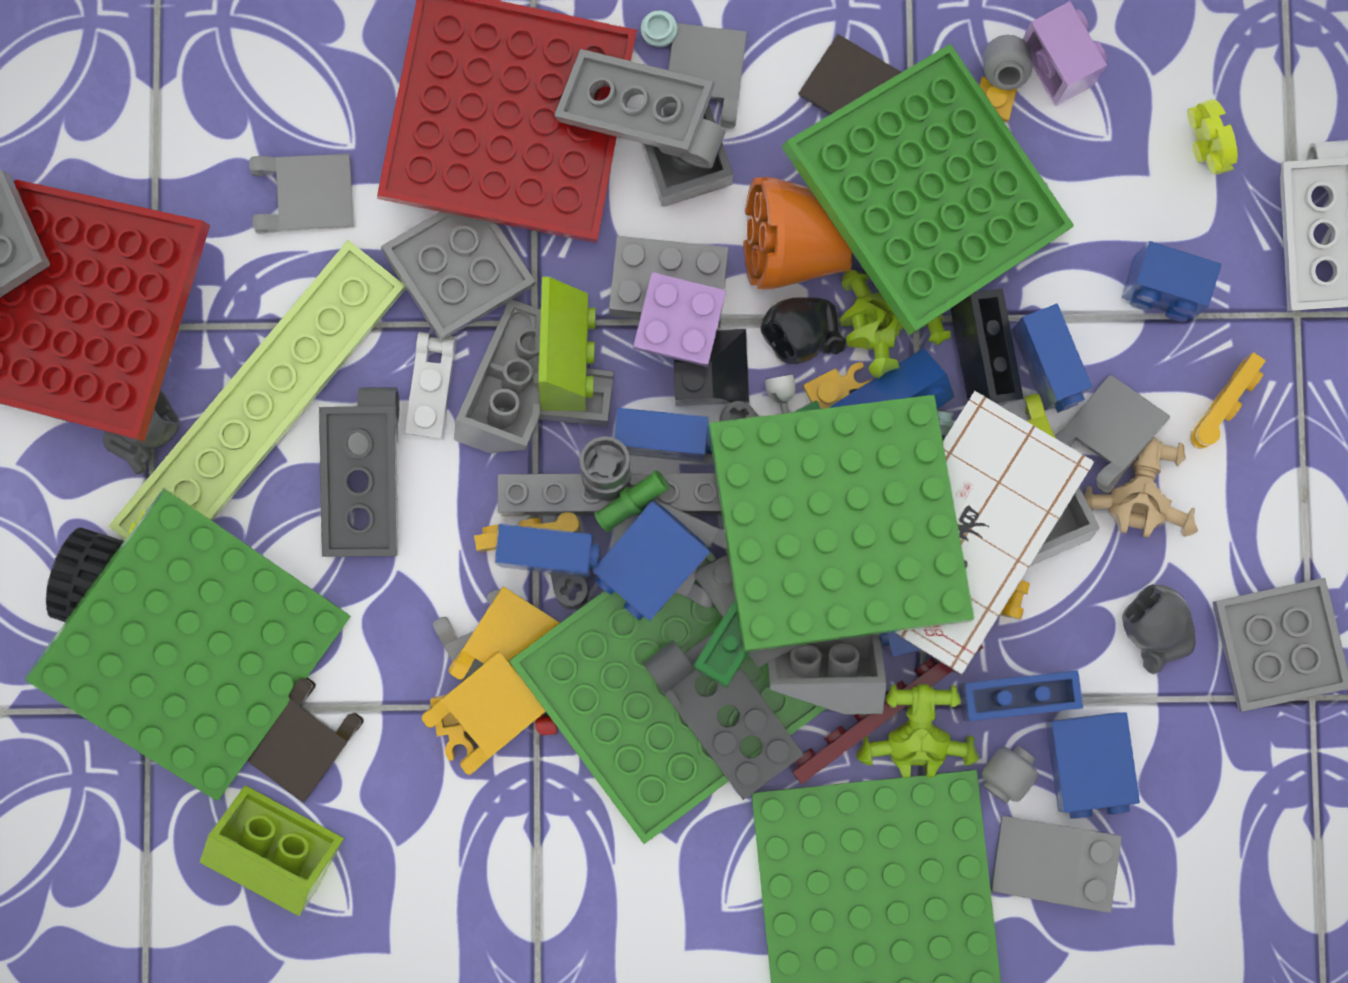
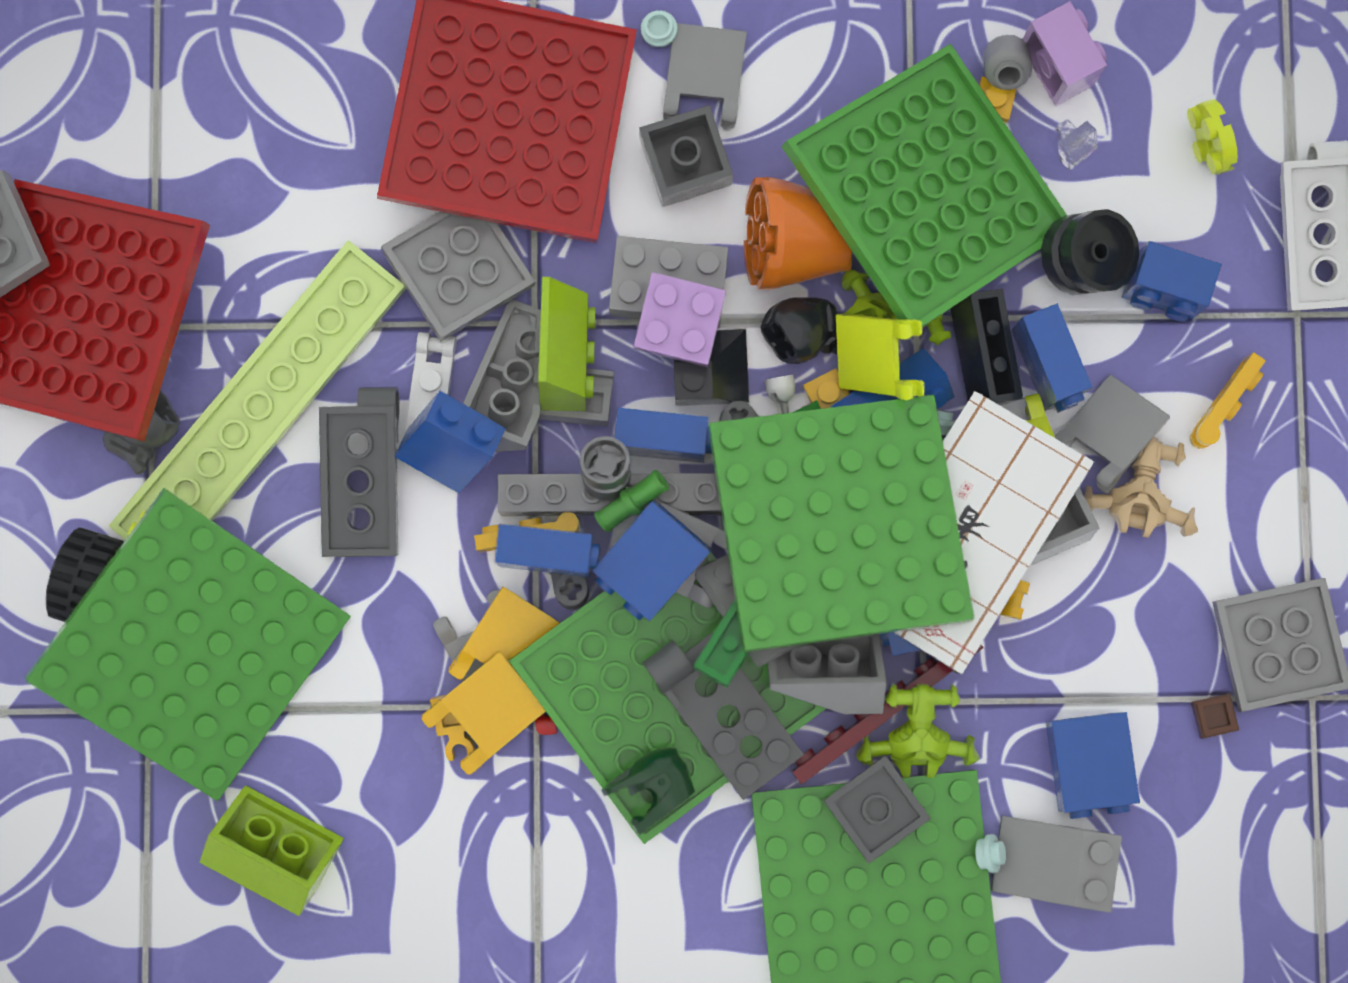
dark brown flag [247,677,364,803] -> none
light grey flag [249,154,354,234] -> none
light grey hinge [554,49,725,169] -> none
dark brown flag [798,34,902,115] -> none
blue brick [959,670,1083,721] -> none
light grey head [982,746,1038,804] -> none
dark grey piece [1122,584,1196,675] -> none
none -> blue brick [394,390,506,493]
none -> dark green helmet [601,747,695,835]
none -> dark grey plate [823,756,931,863]
none -> neon yellow flag [836,314,924,400]
none -> light aqua plate [975,834,1006,873]
none -> black wheel [1041,209,1139,295]
none -> clear tile [1055,119,1098,170]
none -> reddish brown tile [1191,693,1239,739]

